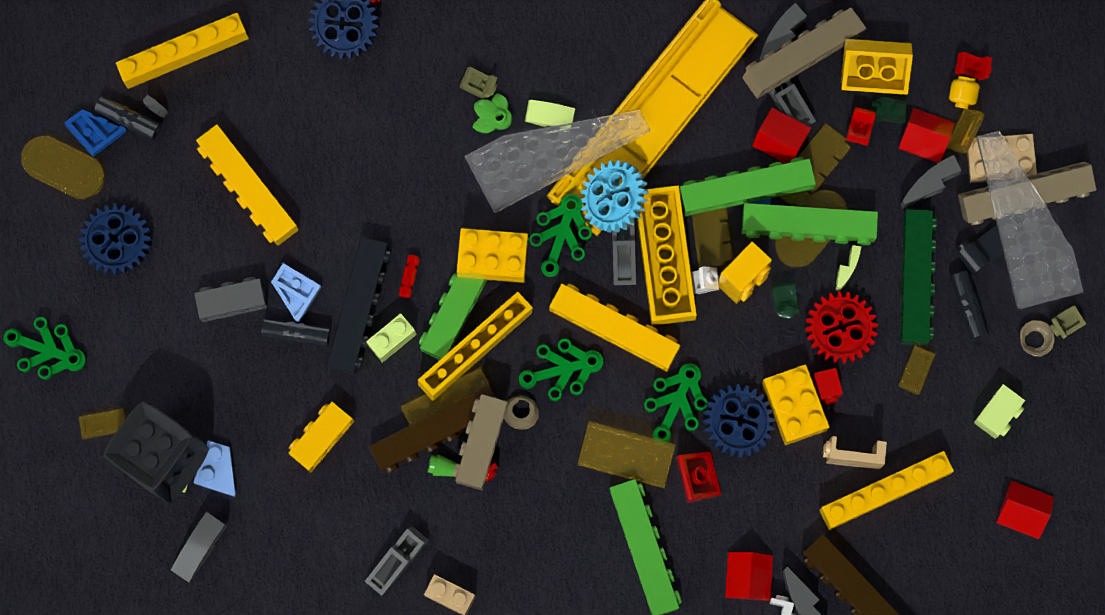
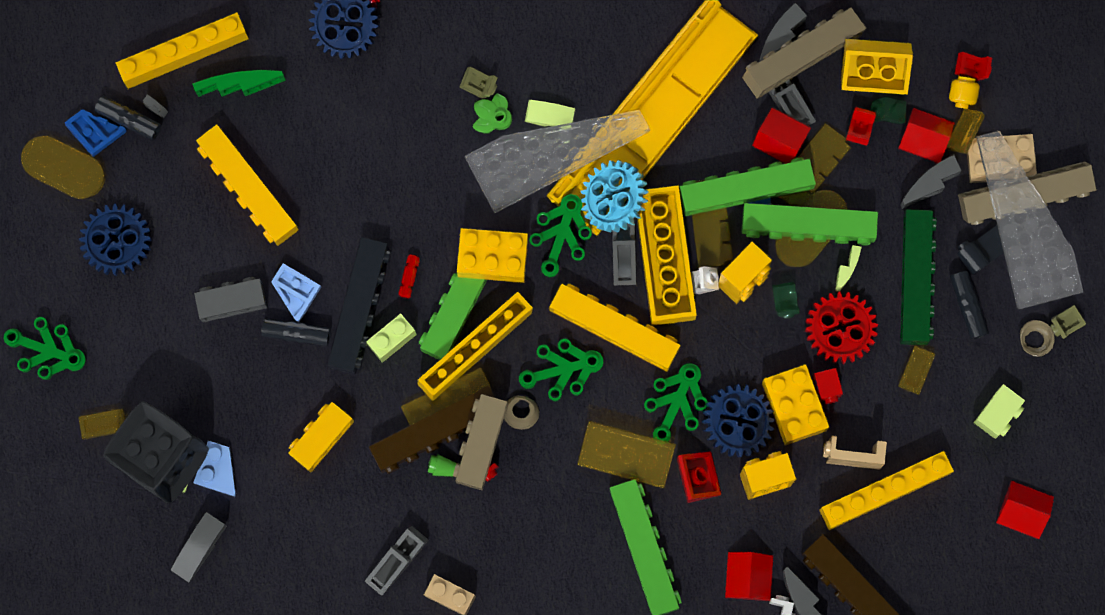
none -> green slope [192,70,286,97]
none -> yellow brick [740,451,796,500]

